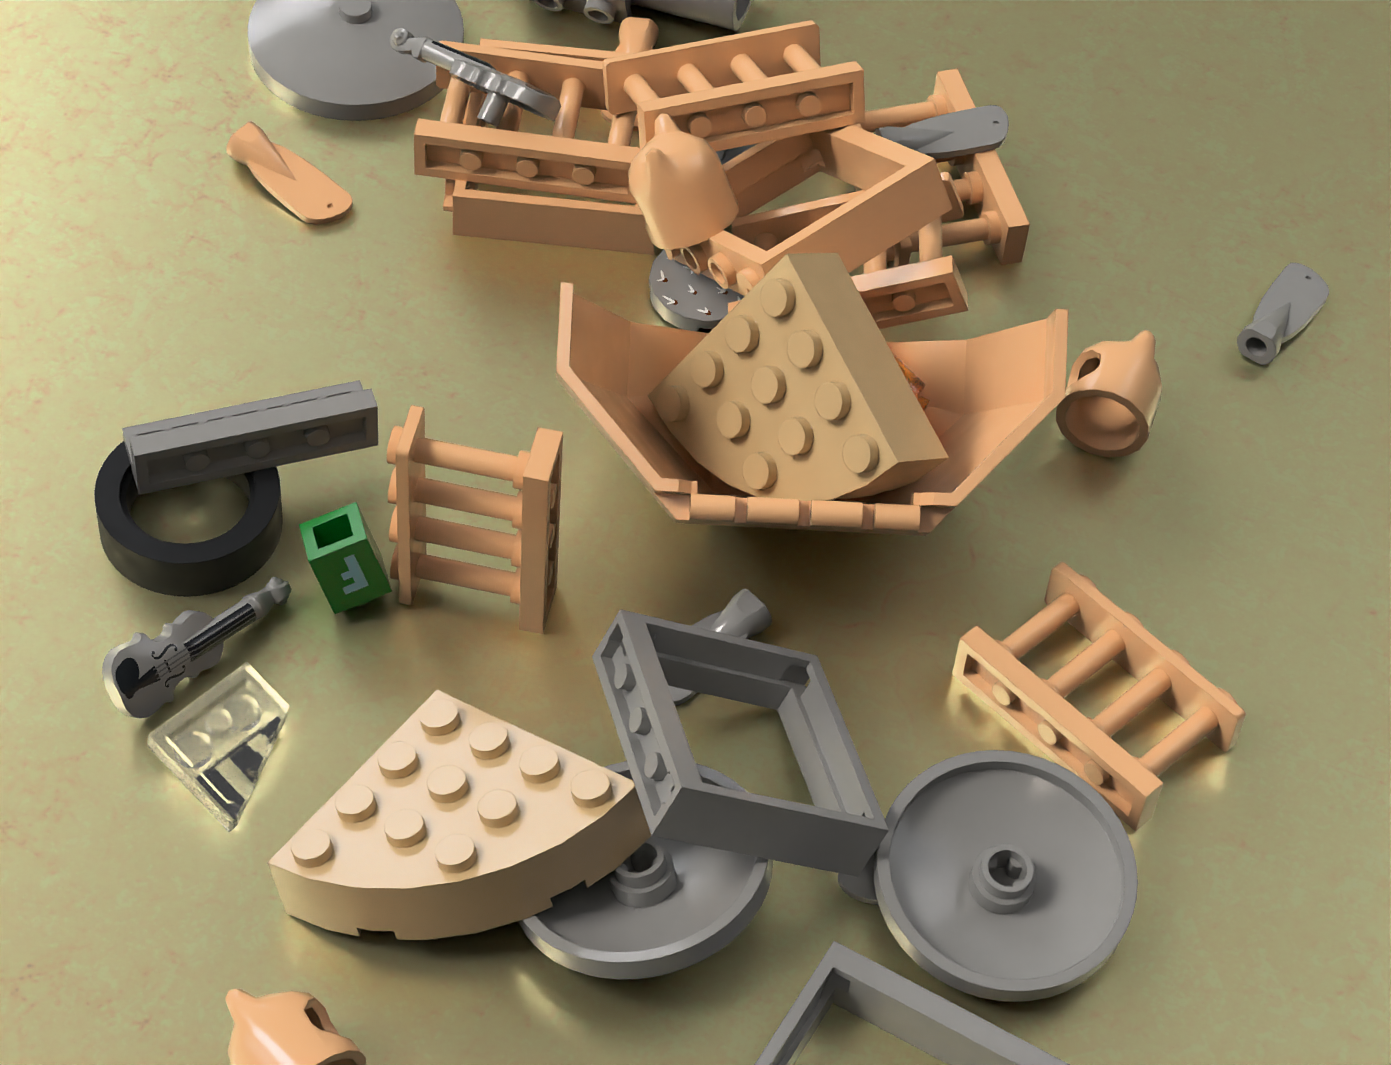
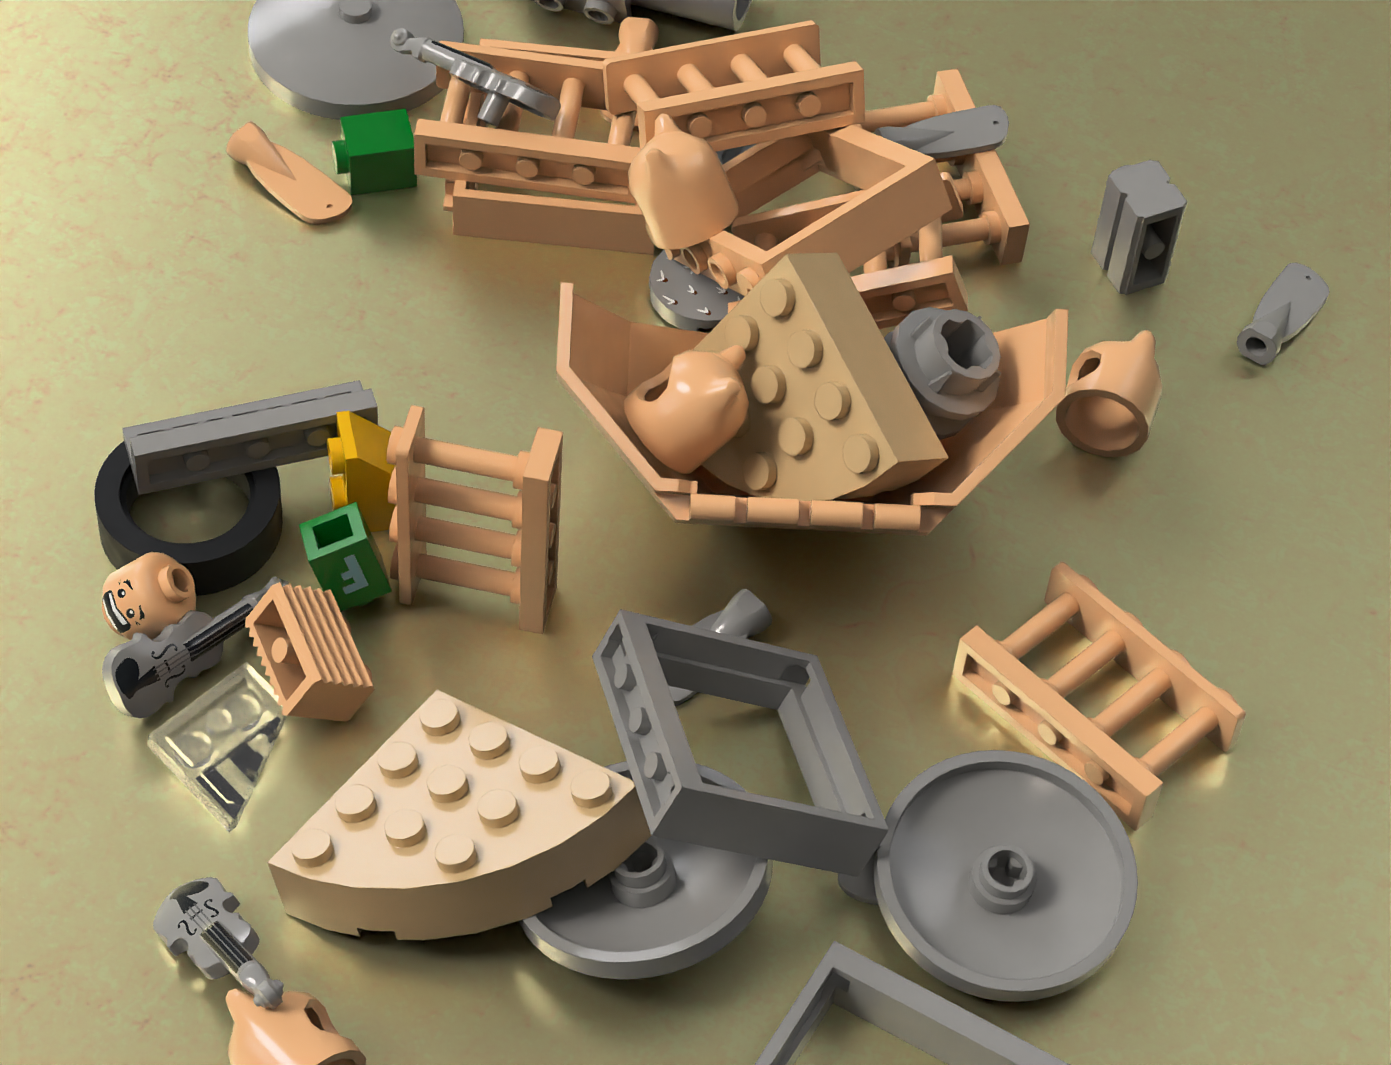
none -> light nougat head [102,552,196,640]
none -> light grey piece [153,877,284,1009]
none -> light nougat brick [245,582,375,722]
none -> yellow slope [327,411,396,532]
none -> green brick [332,108,417,196]
none -> light nougat piece [624,345,749,474]
none -> light grey piece [884,307,1001,440]
none -> light grey brick [1091,160,1187,295]

